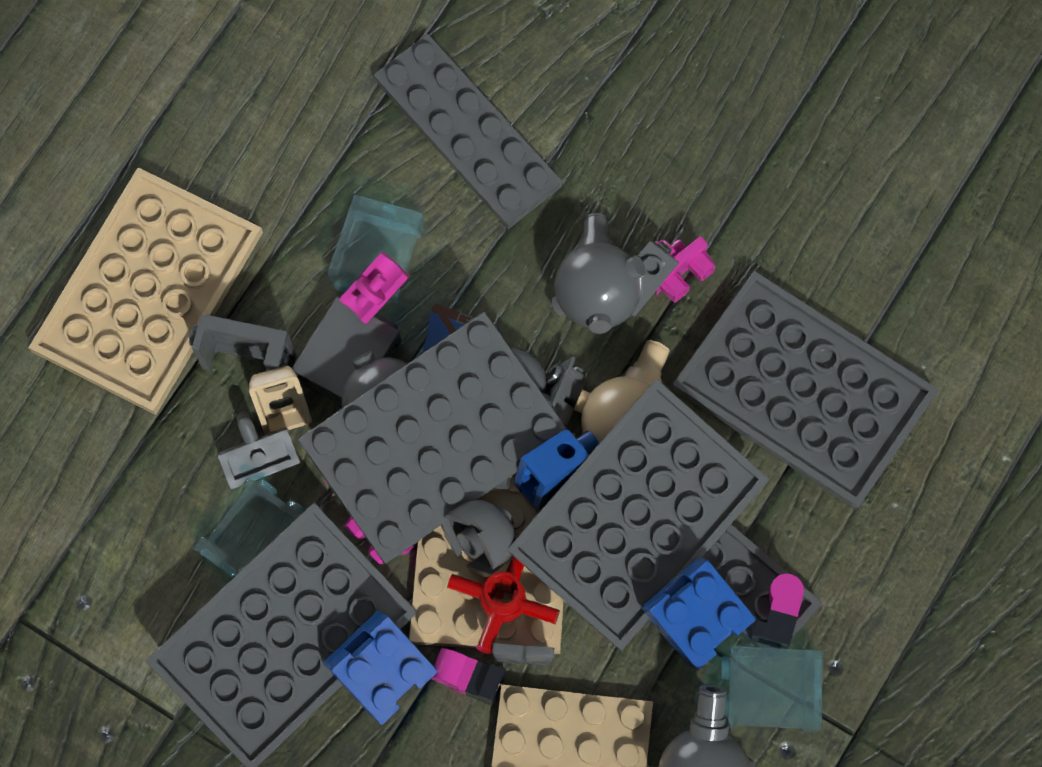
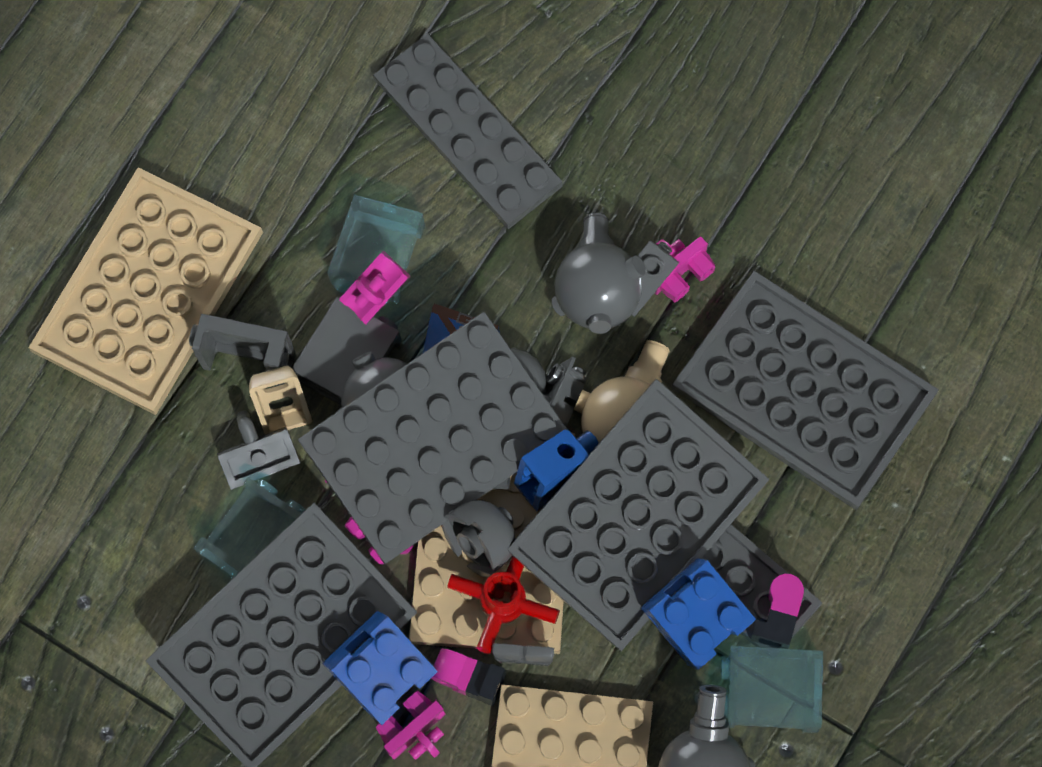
none -> dark pink hips [376,691,446,760]

